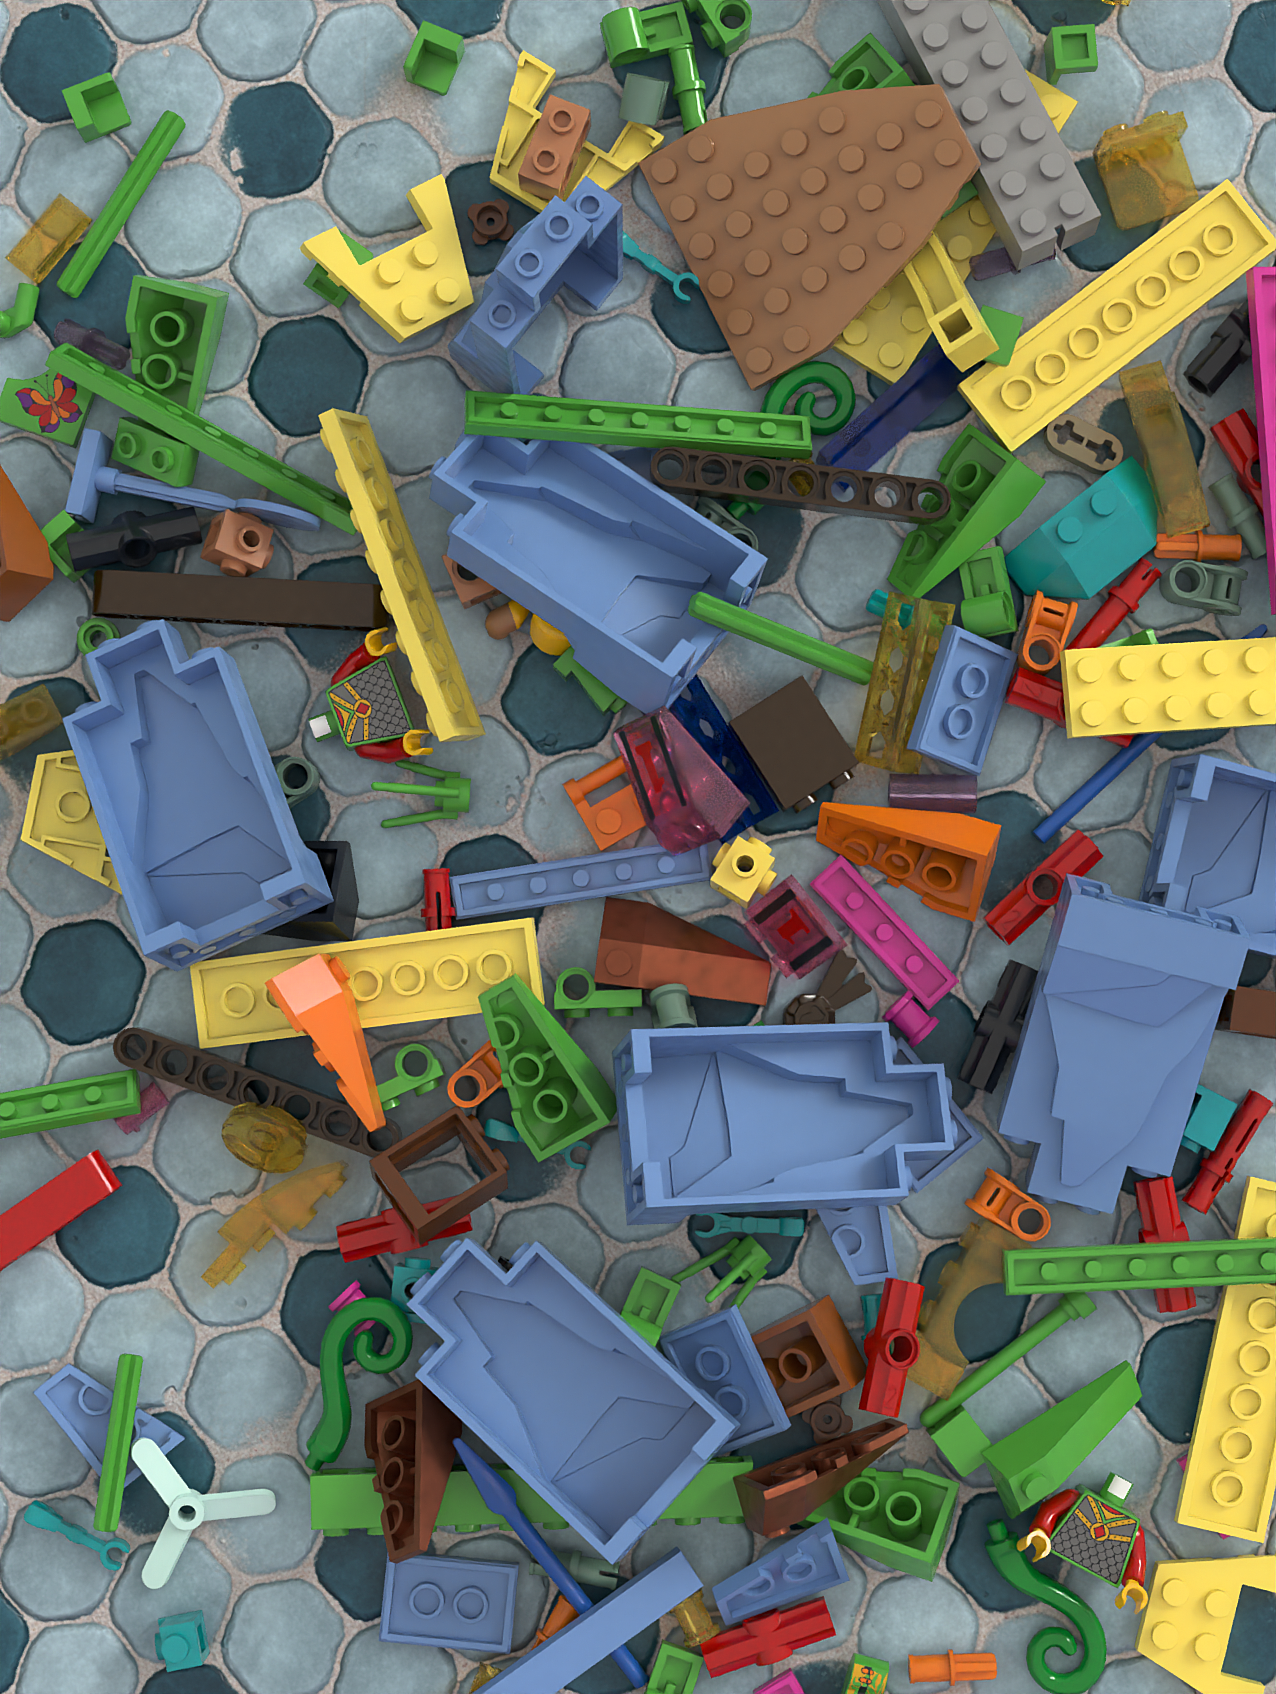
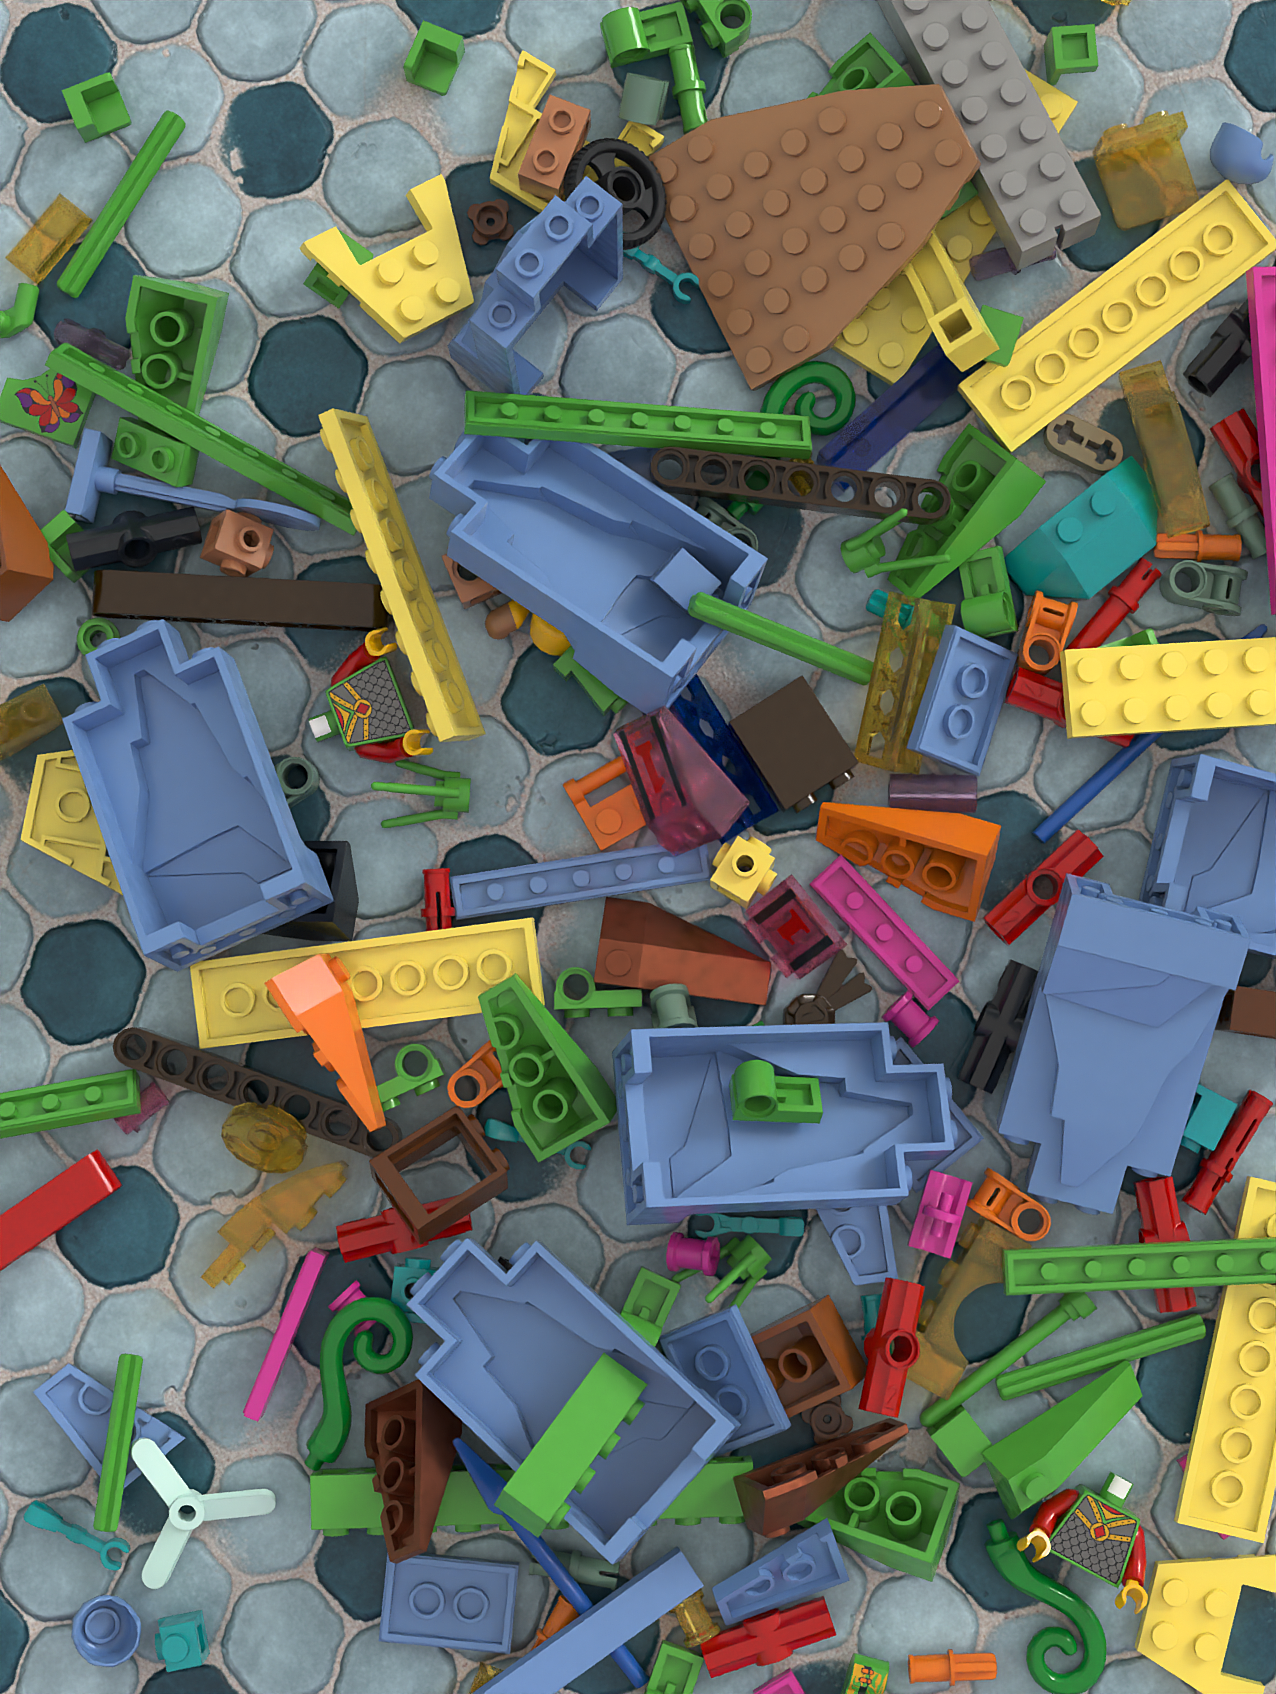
none -> medium blue hair [71,1595,141,1667]
none -> dark pink tile [243,1247,329,1422]
none -> bright green brick [494,1353,648,1538]
none -> black wheel [563,138,667,250]
none -> medium blue brick [649,547,721,615]
none -> dark pink bush [666,1232,720,1276]
none -> bright green plate [729,1060,823,1124]
none -> bright green plant [840,508,951,578]
none -> dark pink hips [907,1169,973,1258]
none -> bright green axle [995,1313,1206,1401]
none -> medium blue hair [1210,122,1274,185]

